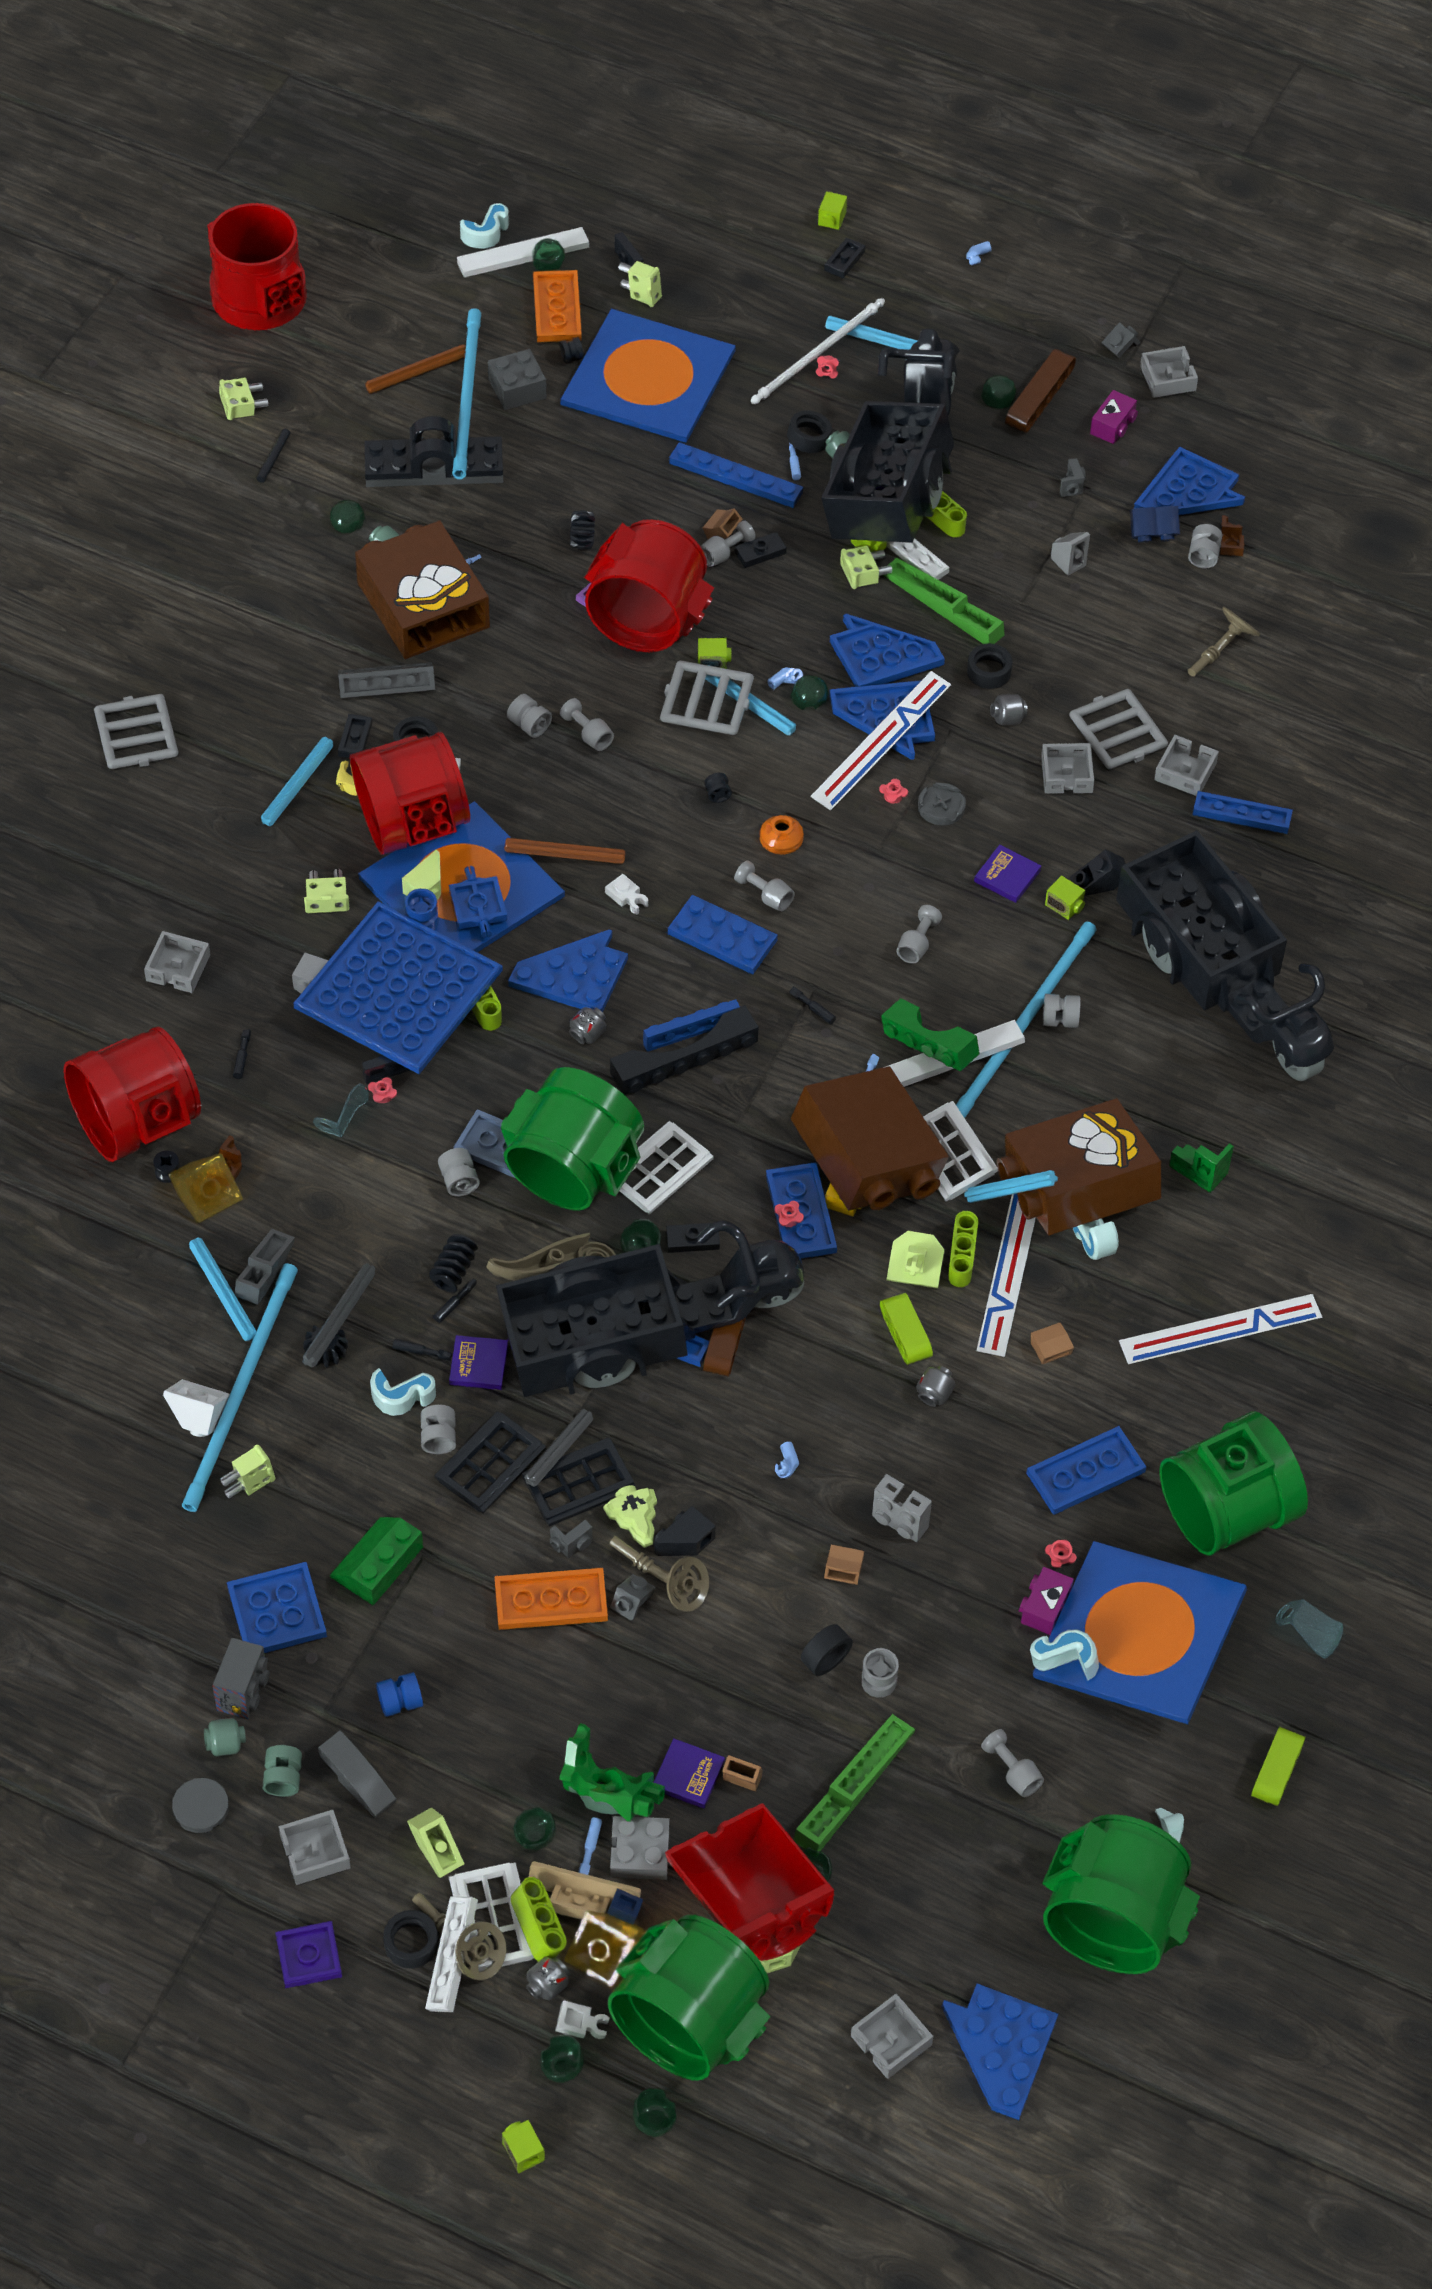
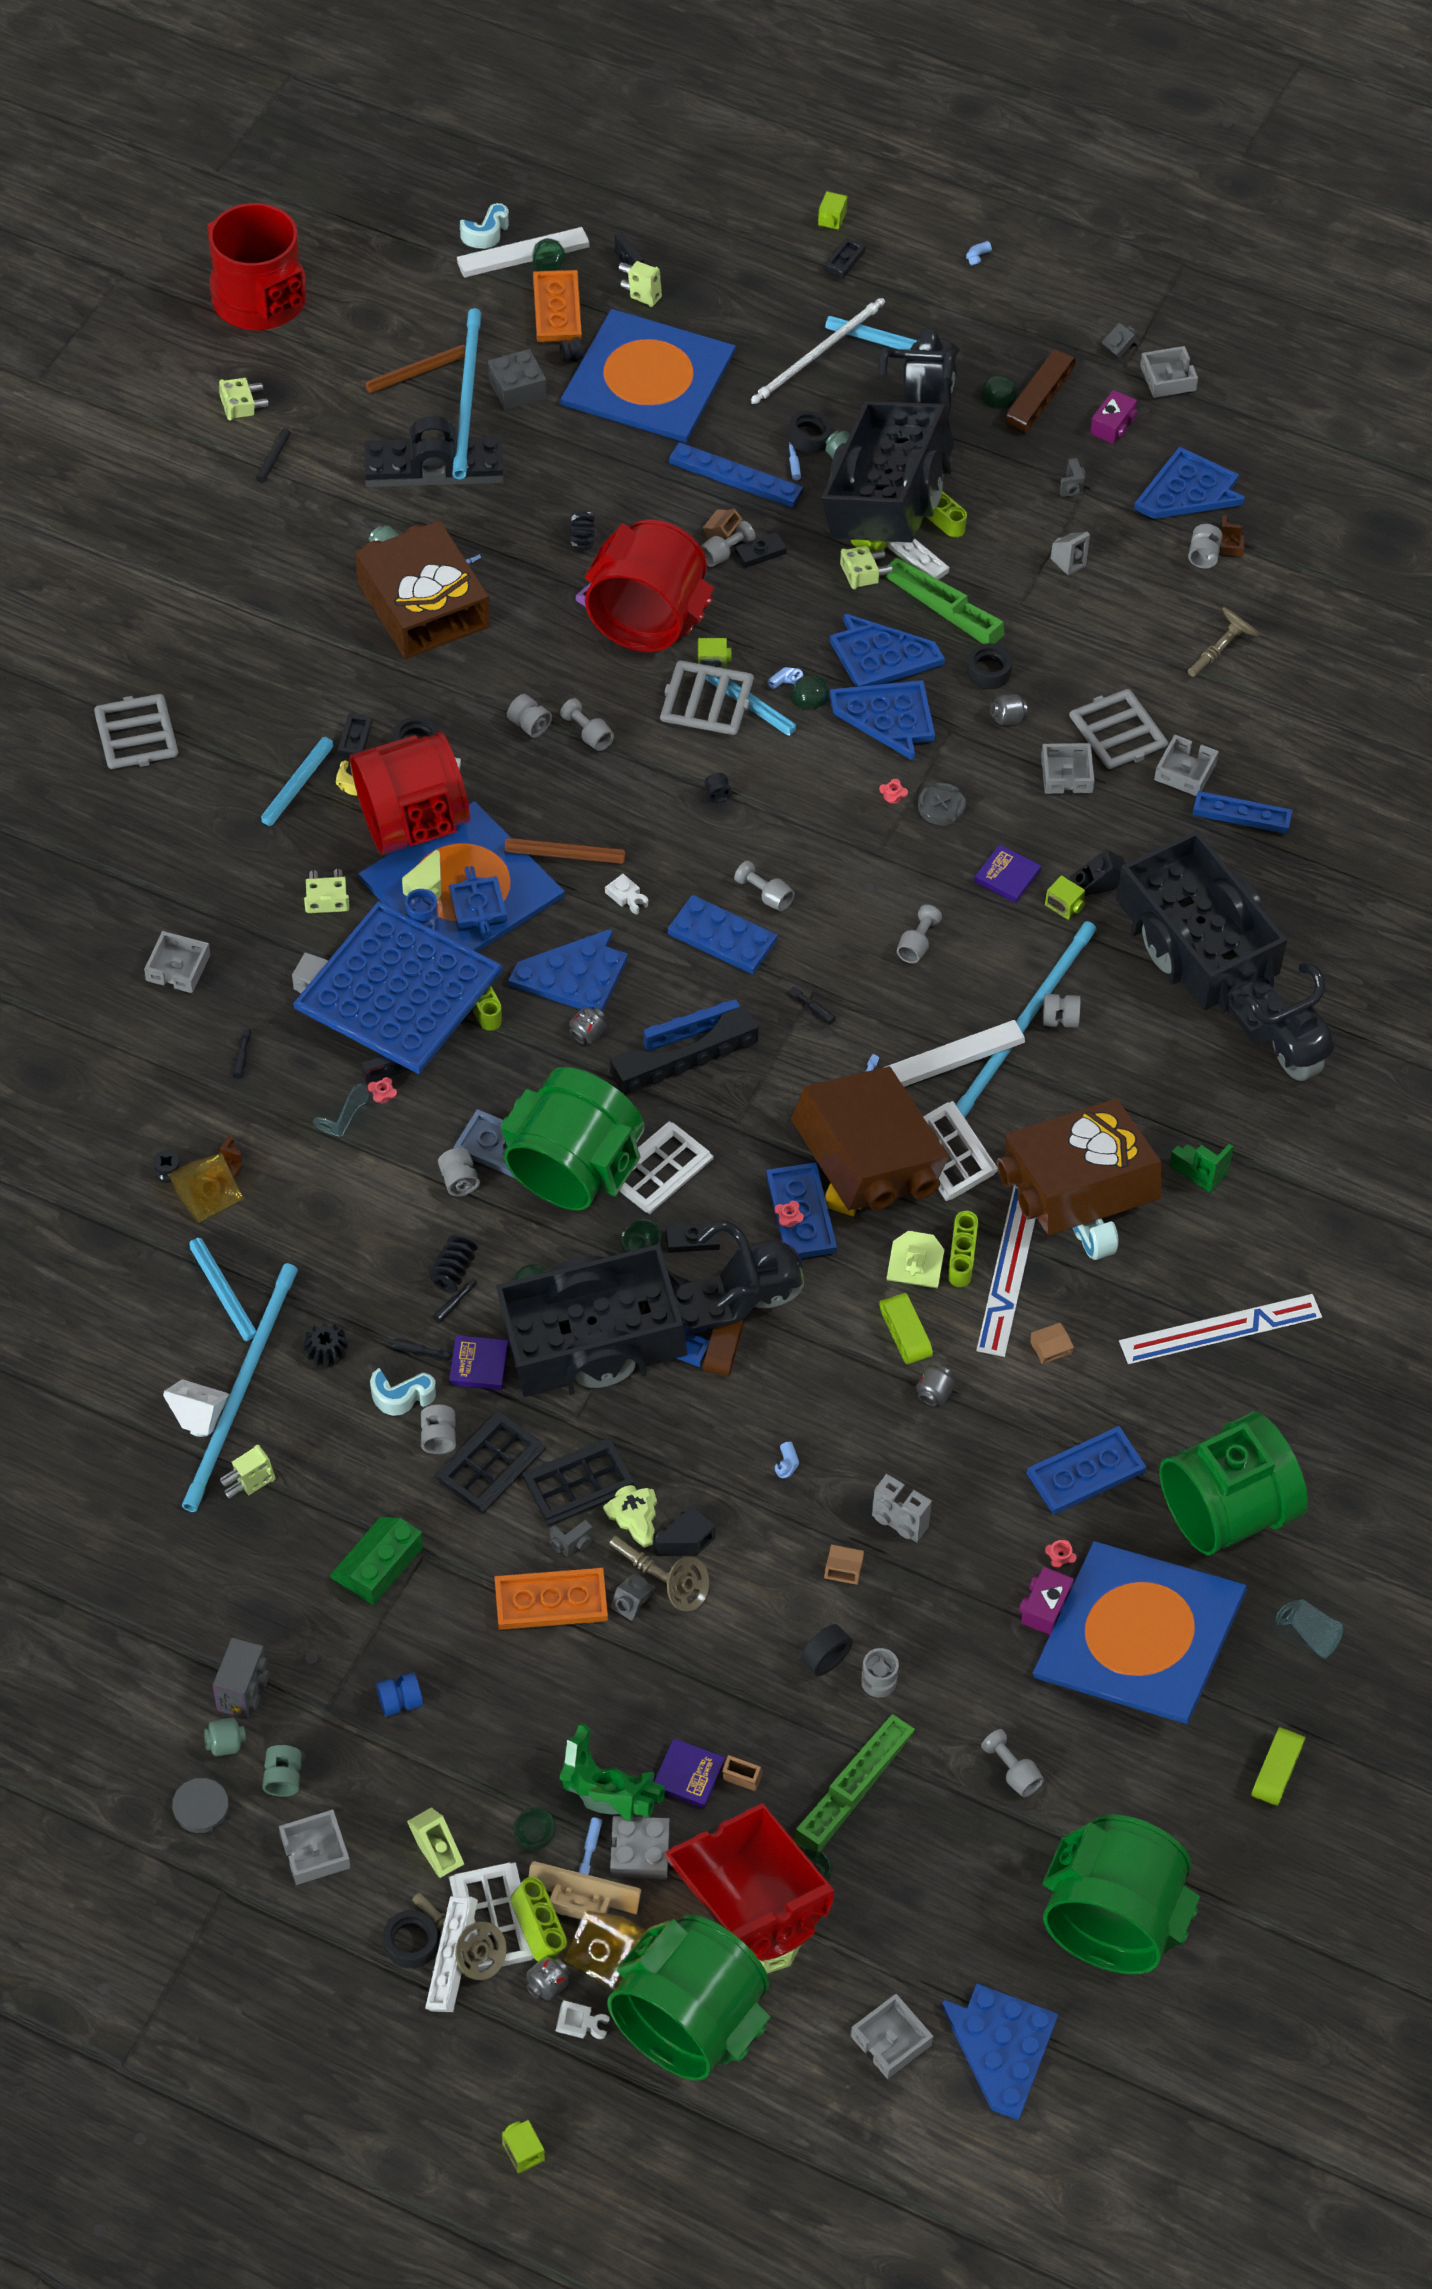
red cylinder [64,1026,201,1162] -> none
blue plate [227,1562,327,1653] -> none
dark grey slope [235,1229,295,1305] -> none
dark purple tile [275,1921,342,1989] -> none
dark grey axle [302,1263,376,1367] -> none
dark grey slope [319,1730,396,1818] -> none
clear green hair [330,499,366,533] -> none
dark grey fence [338,662,435,698] -> none
dark tan animal [487,1233,616,1281] -> none
dark grey axle [525,1409,593,1487] -> none
clear green hair [541,2035,584,2083] -> none
dark blue tile [607,1888,643,1928] -> none
clear green hair [632,2088,677,2137] -> none
orange piece [760,815,804,855] -> none
white sticker [810,671,951,811] -> none
coral plate [816,355,839,379] -> none
green arch [881,998,980,1072] -> none
medium azure axle [964,1170,1058,1203] -> none
light aqua animal [1030,1630,1099,1680] -> none
dark blue brick [1130,506,1180,543] -> none
light aqua piece [1156,1808,1184,1843] -> none

